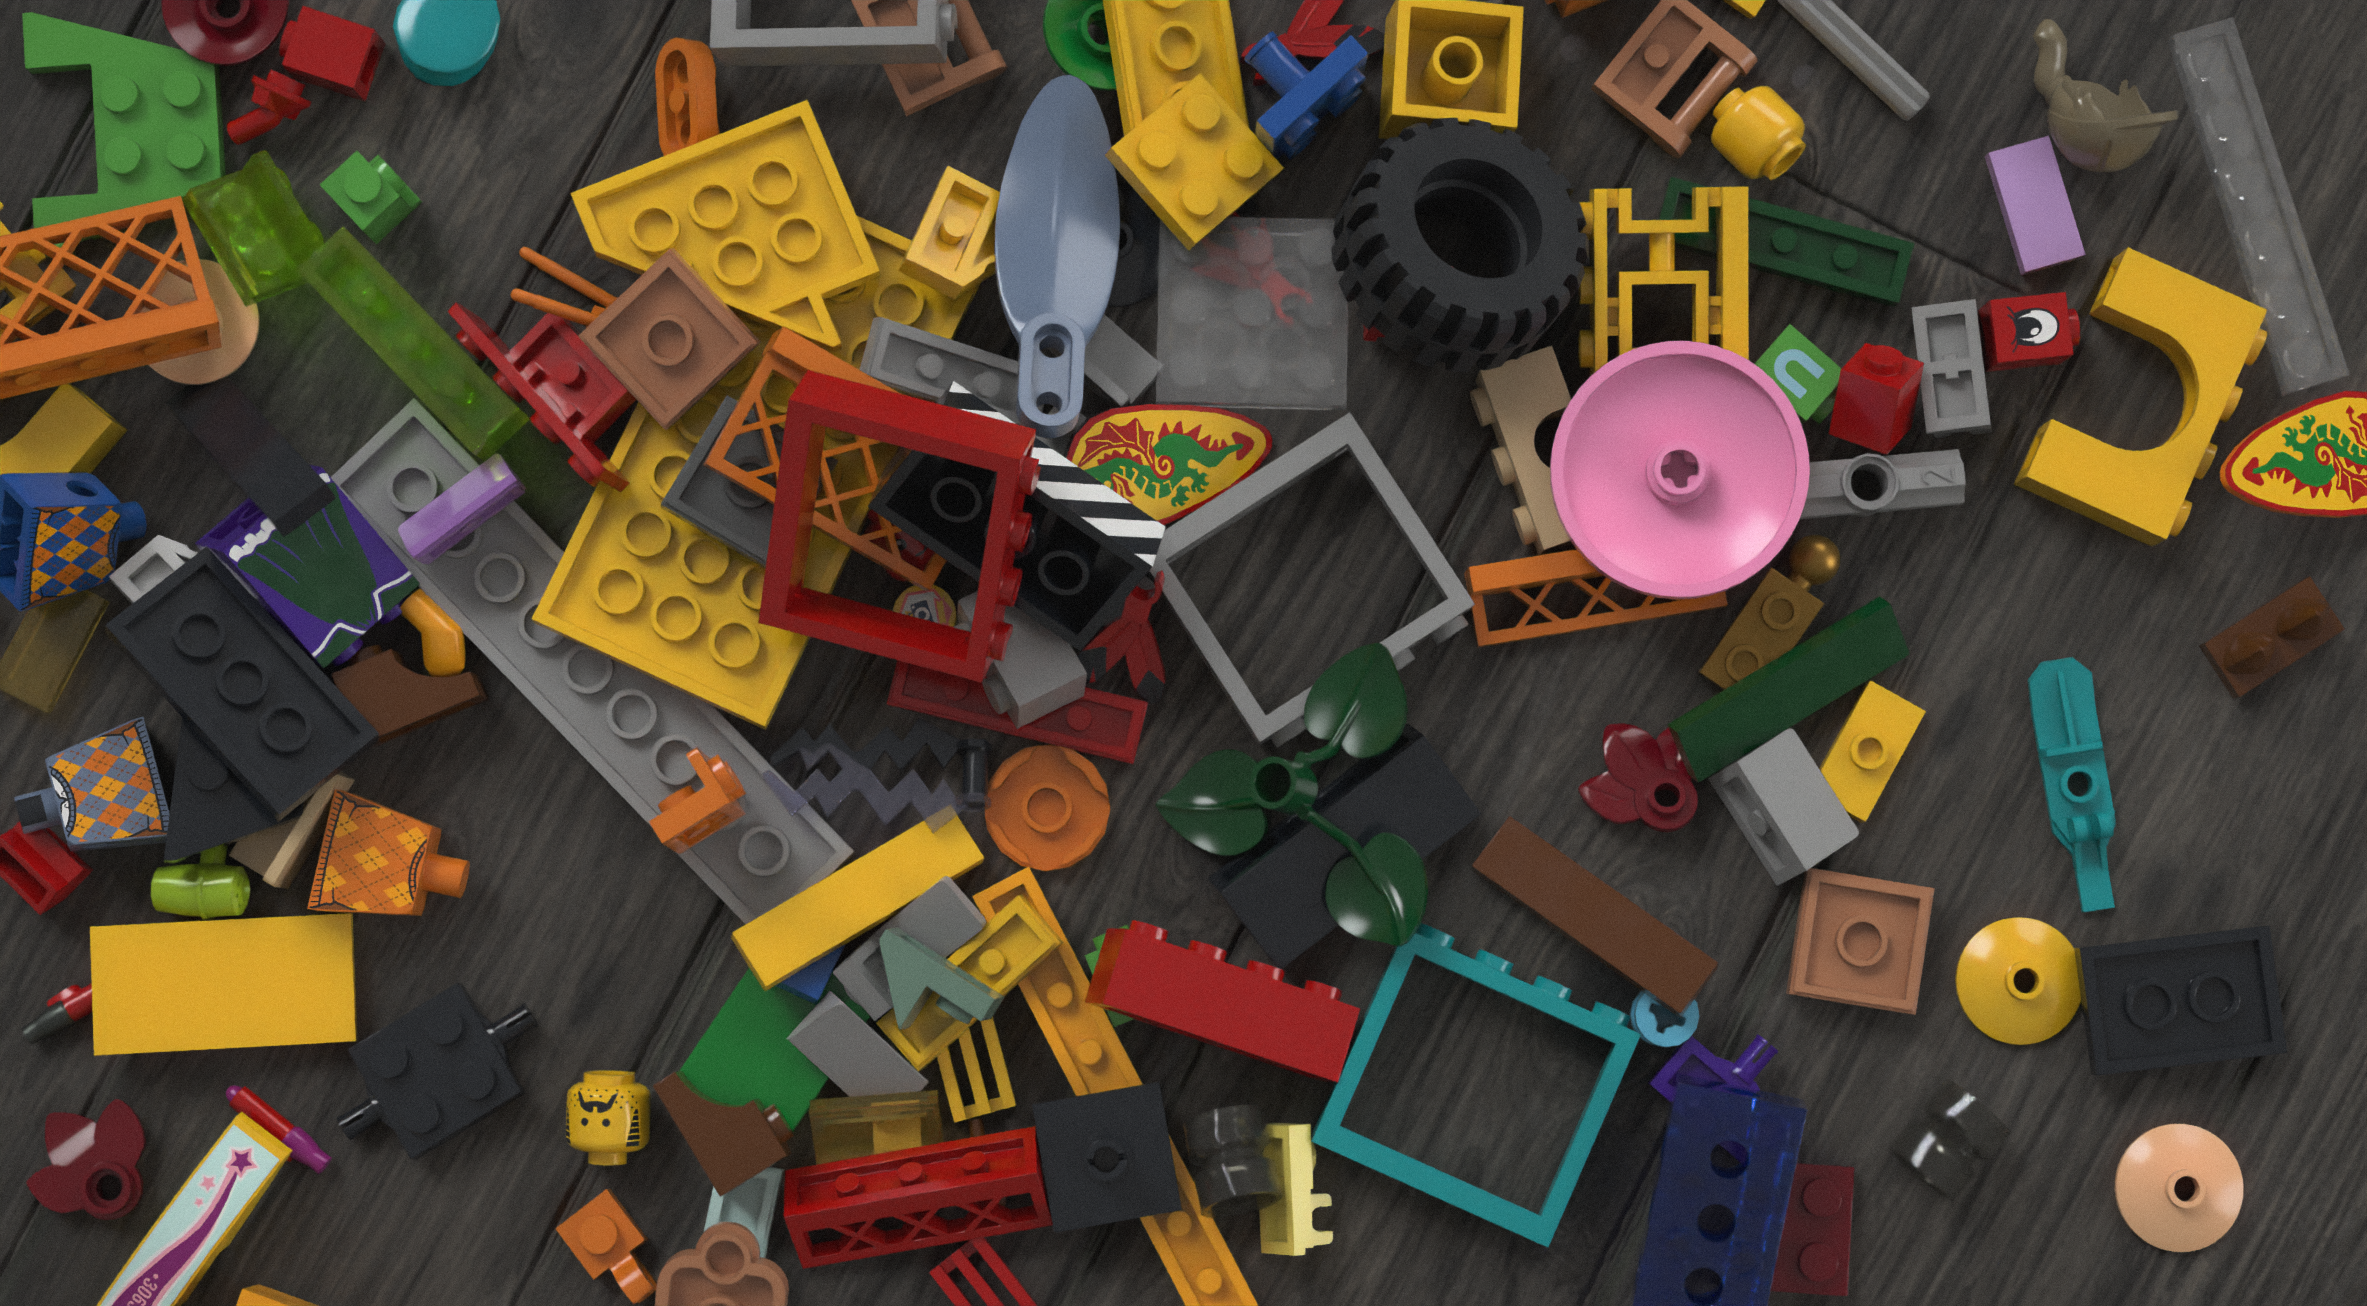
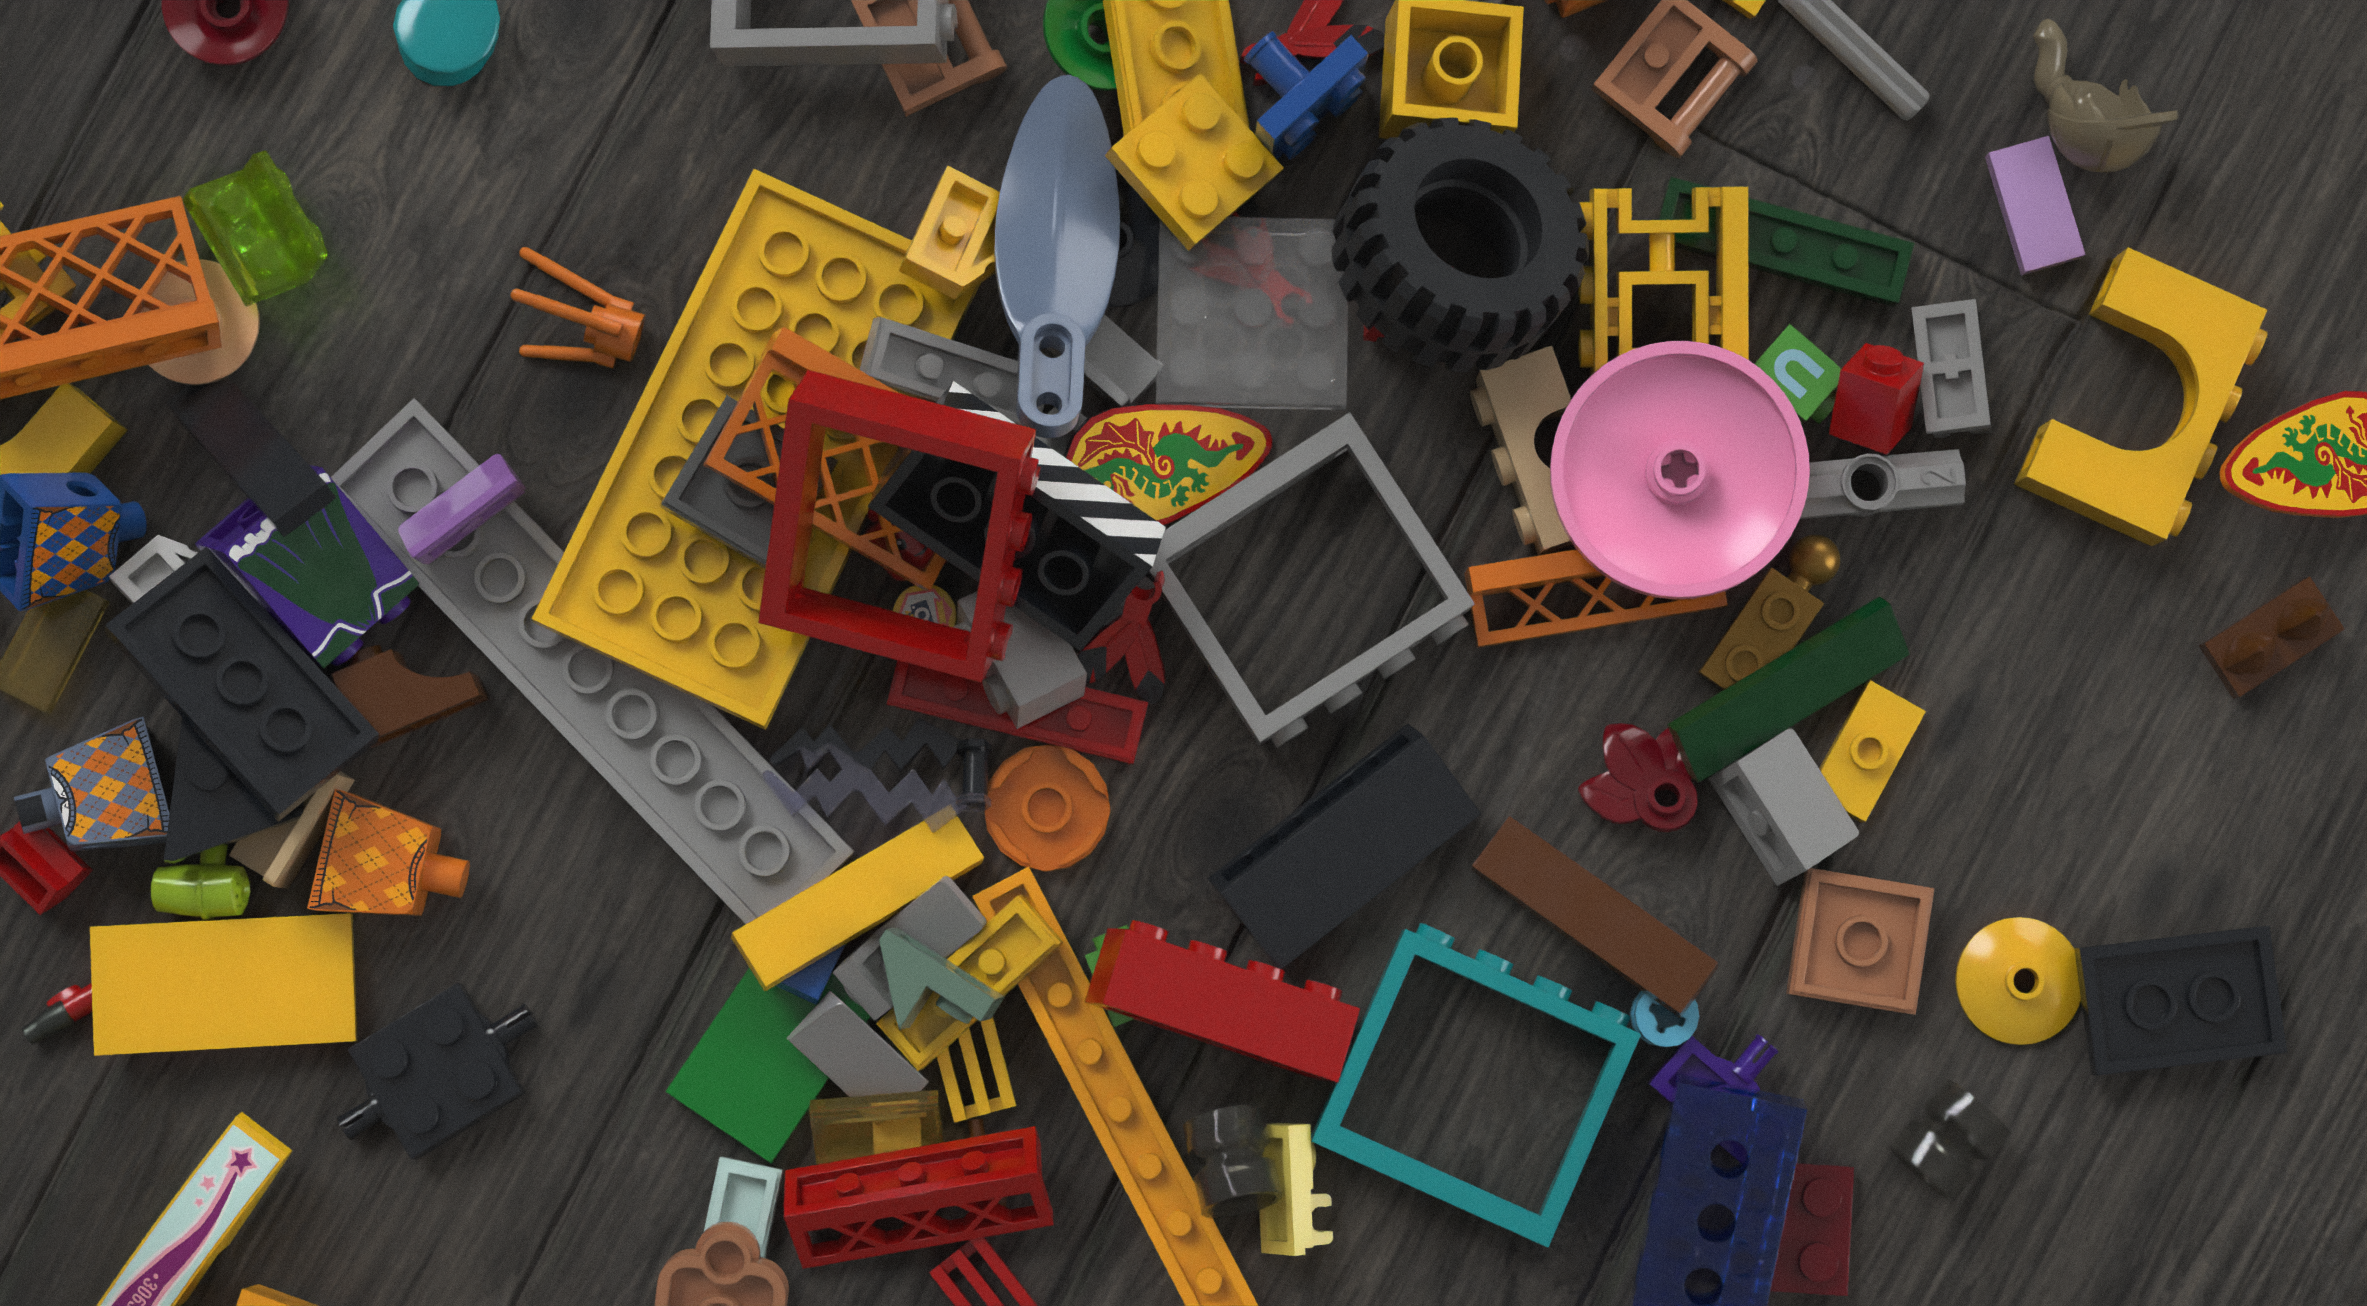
bright green wing [22,12,226,258] -> none
dark red plate [26,1099,146,1220] -> none
piece [226,1085,332,1175] -> none
red plate [227,69,312,145] -> none
red brick [279,6,386,101] -> none
clear neon green brick [297,226,530,462] -> none
bright green brick [320,151,422,244] -> none
light orange arm [400,589,466,677] -> none
red bracket [447,302,637,492] -> none
orange plate [555,1189,657,1304] -> none
yellow head [566,1070,651,1165] -> none
yellow wing [570,100,881,353] -> none
nougat plate [578,248,761,430] -> none
orange bracket [649,747,746,854] -> none
reddish brown arch [653,1071,794,1197] -> none
orange plate [655,38,720,156] -> none
black tile [1032,1082,1182,1233] -> none
dark green plant [1156,643,1428,947] -> none
yellow head [1711,86,1806,180] -> none
red brick [1978,292,2080,372] -> none
teal piece [2027,657,2116,913] -> none
light nougat dish [2114,1124,2243,1252] -> none
clear plate [2167,17,2349,396] -> none

